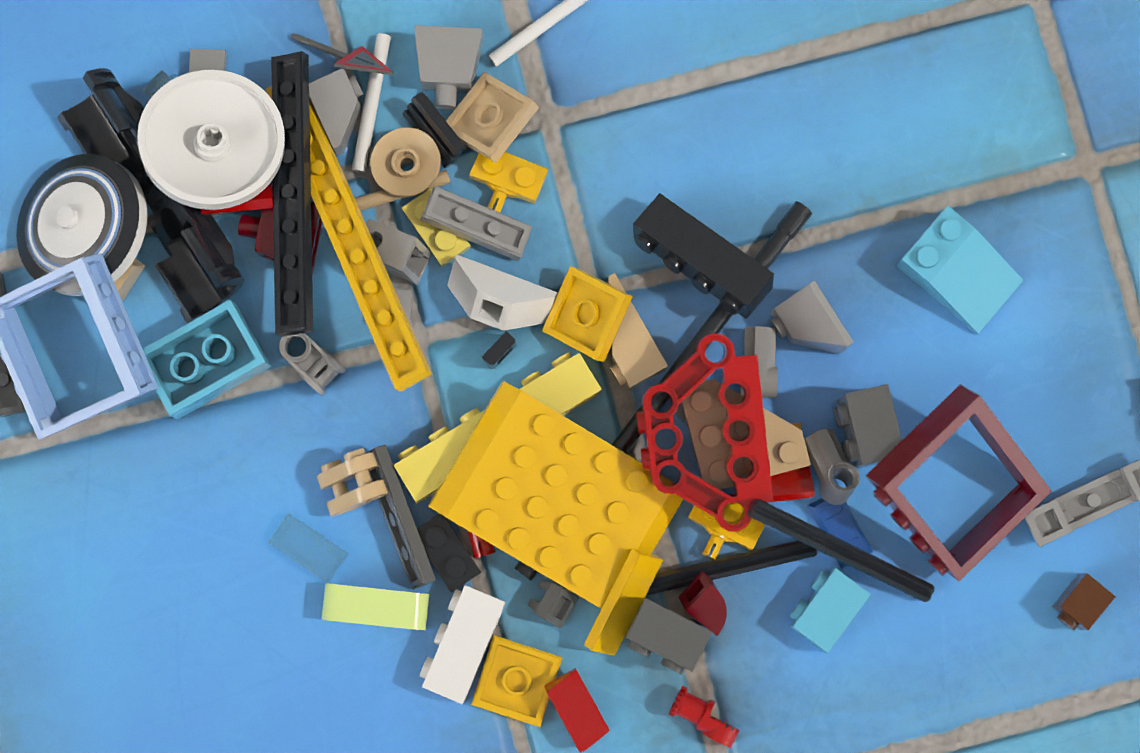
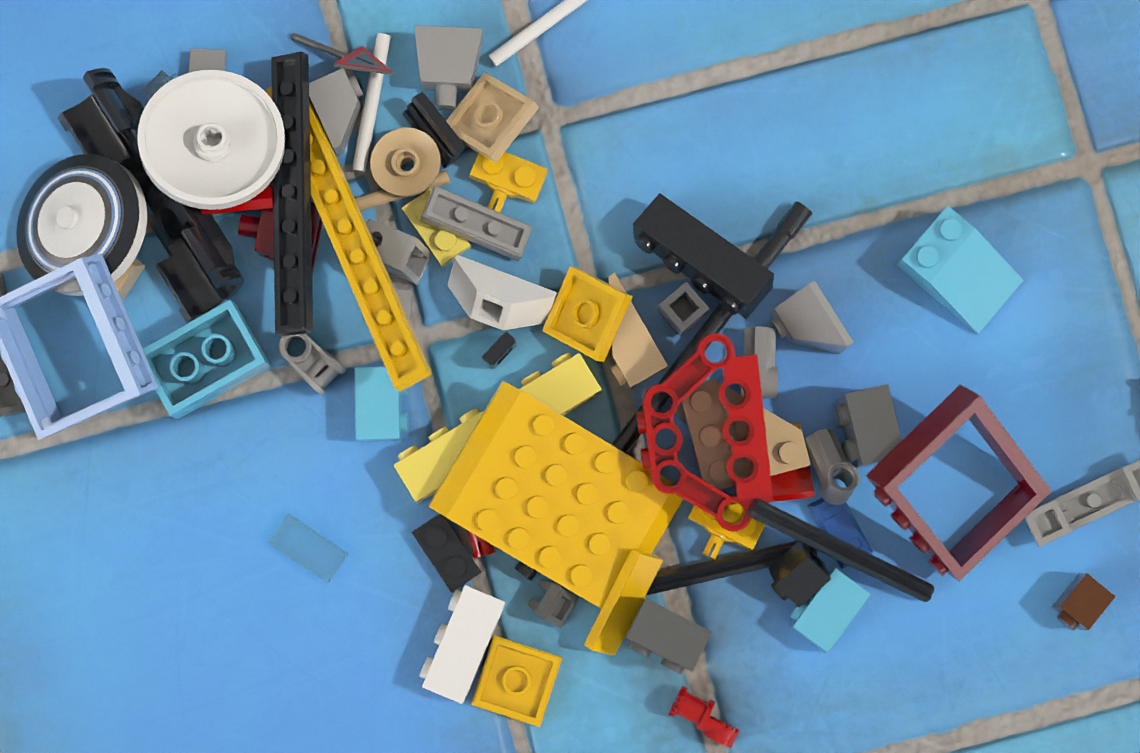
tan brick [316,448,388,517] -> none
yellowish green beam [321,583,430,630] -> none
dark grey tile [366,444,436,590] -> none
red slope [544,668,610,753] -> none
dark red brick [678,571,727,636] -> none
none -> medium azure brick [355,367,409,442]
none -> dark grey brick [657,282,710,337]
none -> black brick [768,541,831,607]

